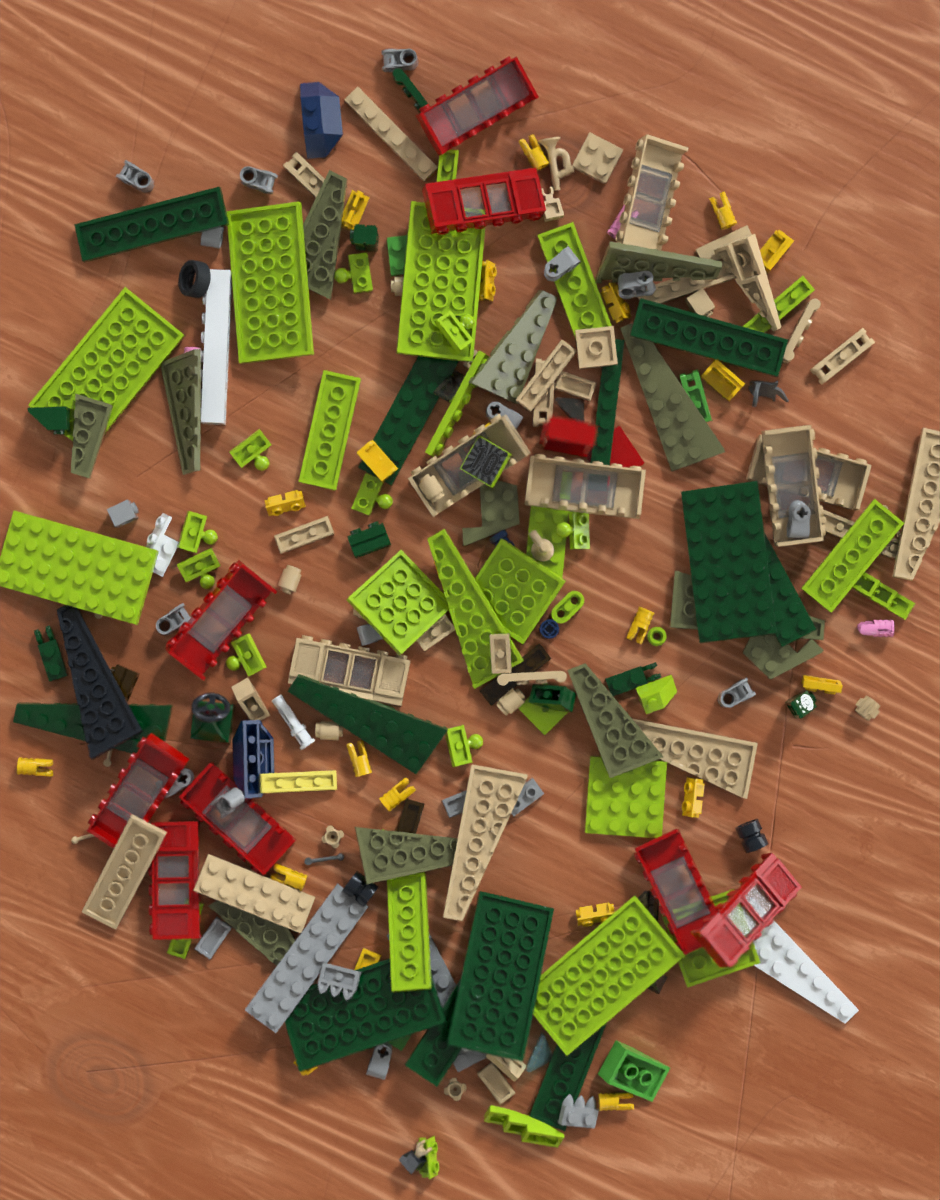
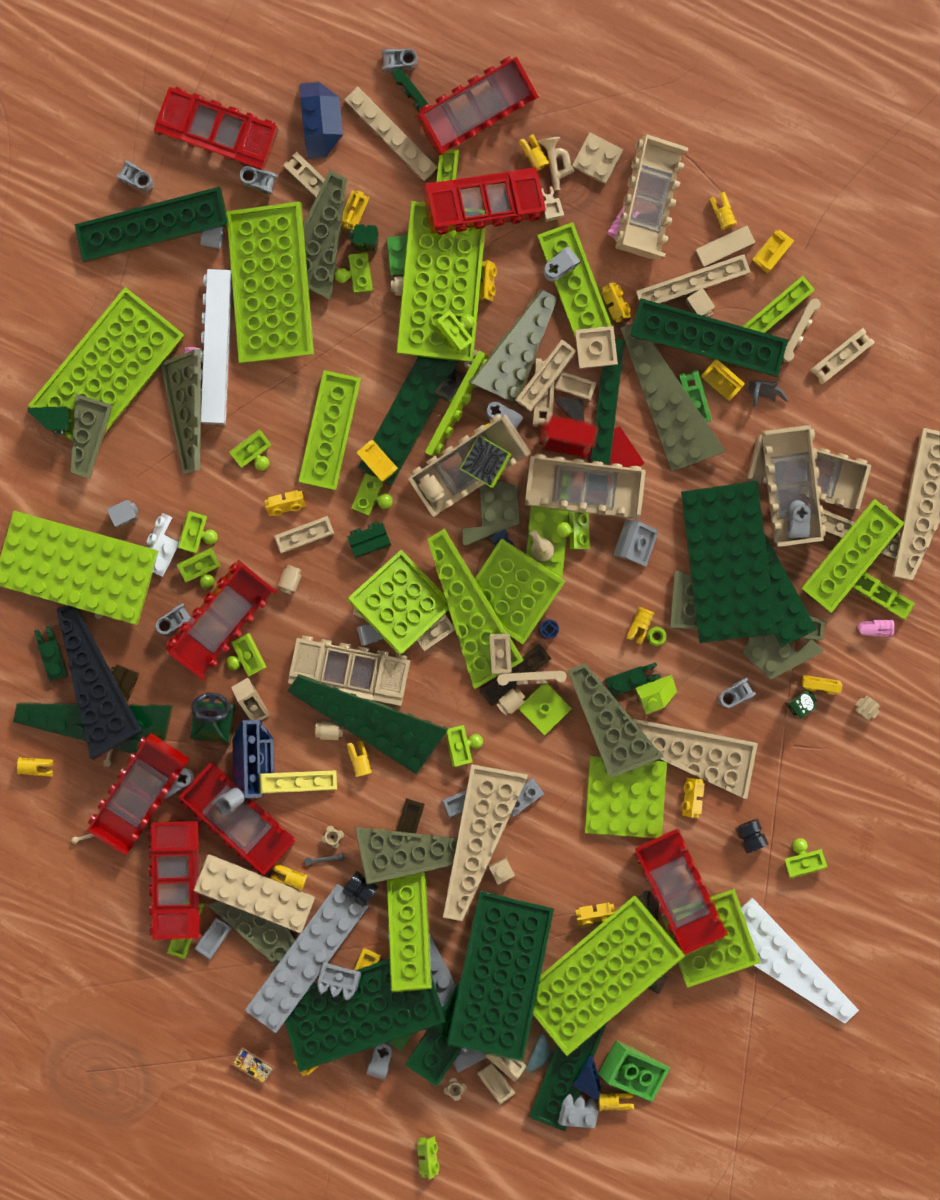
tan plate [82,814,167,930] -> none
black tyre [178,260,211,298] -> none
white pin [271,694,316,750] -> none
yellow hinge [379,778,416,812] -> none
black piece [399,1140,432,1174] -> none
lime slope [484,1105,564,1148] -> none
dark green slope [529,684,576,712] -> none
lime plate [551,591,584,624] -> none
olive wing [595,241,722,283] -> none
light grey piece [618,271,656,299] -> none
window [691,853,802,968] -> none
tan wedge [714,234,781,331] -> none
none -> red window [154,87,279,170]
none -> tile [232,1047,274,1084]
none -> tan brick [489,857,515,884]
none -> dark blue slope [573,1055,601,1099]
none -> light grey bracket [613,519,659,567]
none -> lime plate [784,838,827,879]

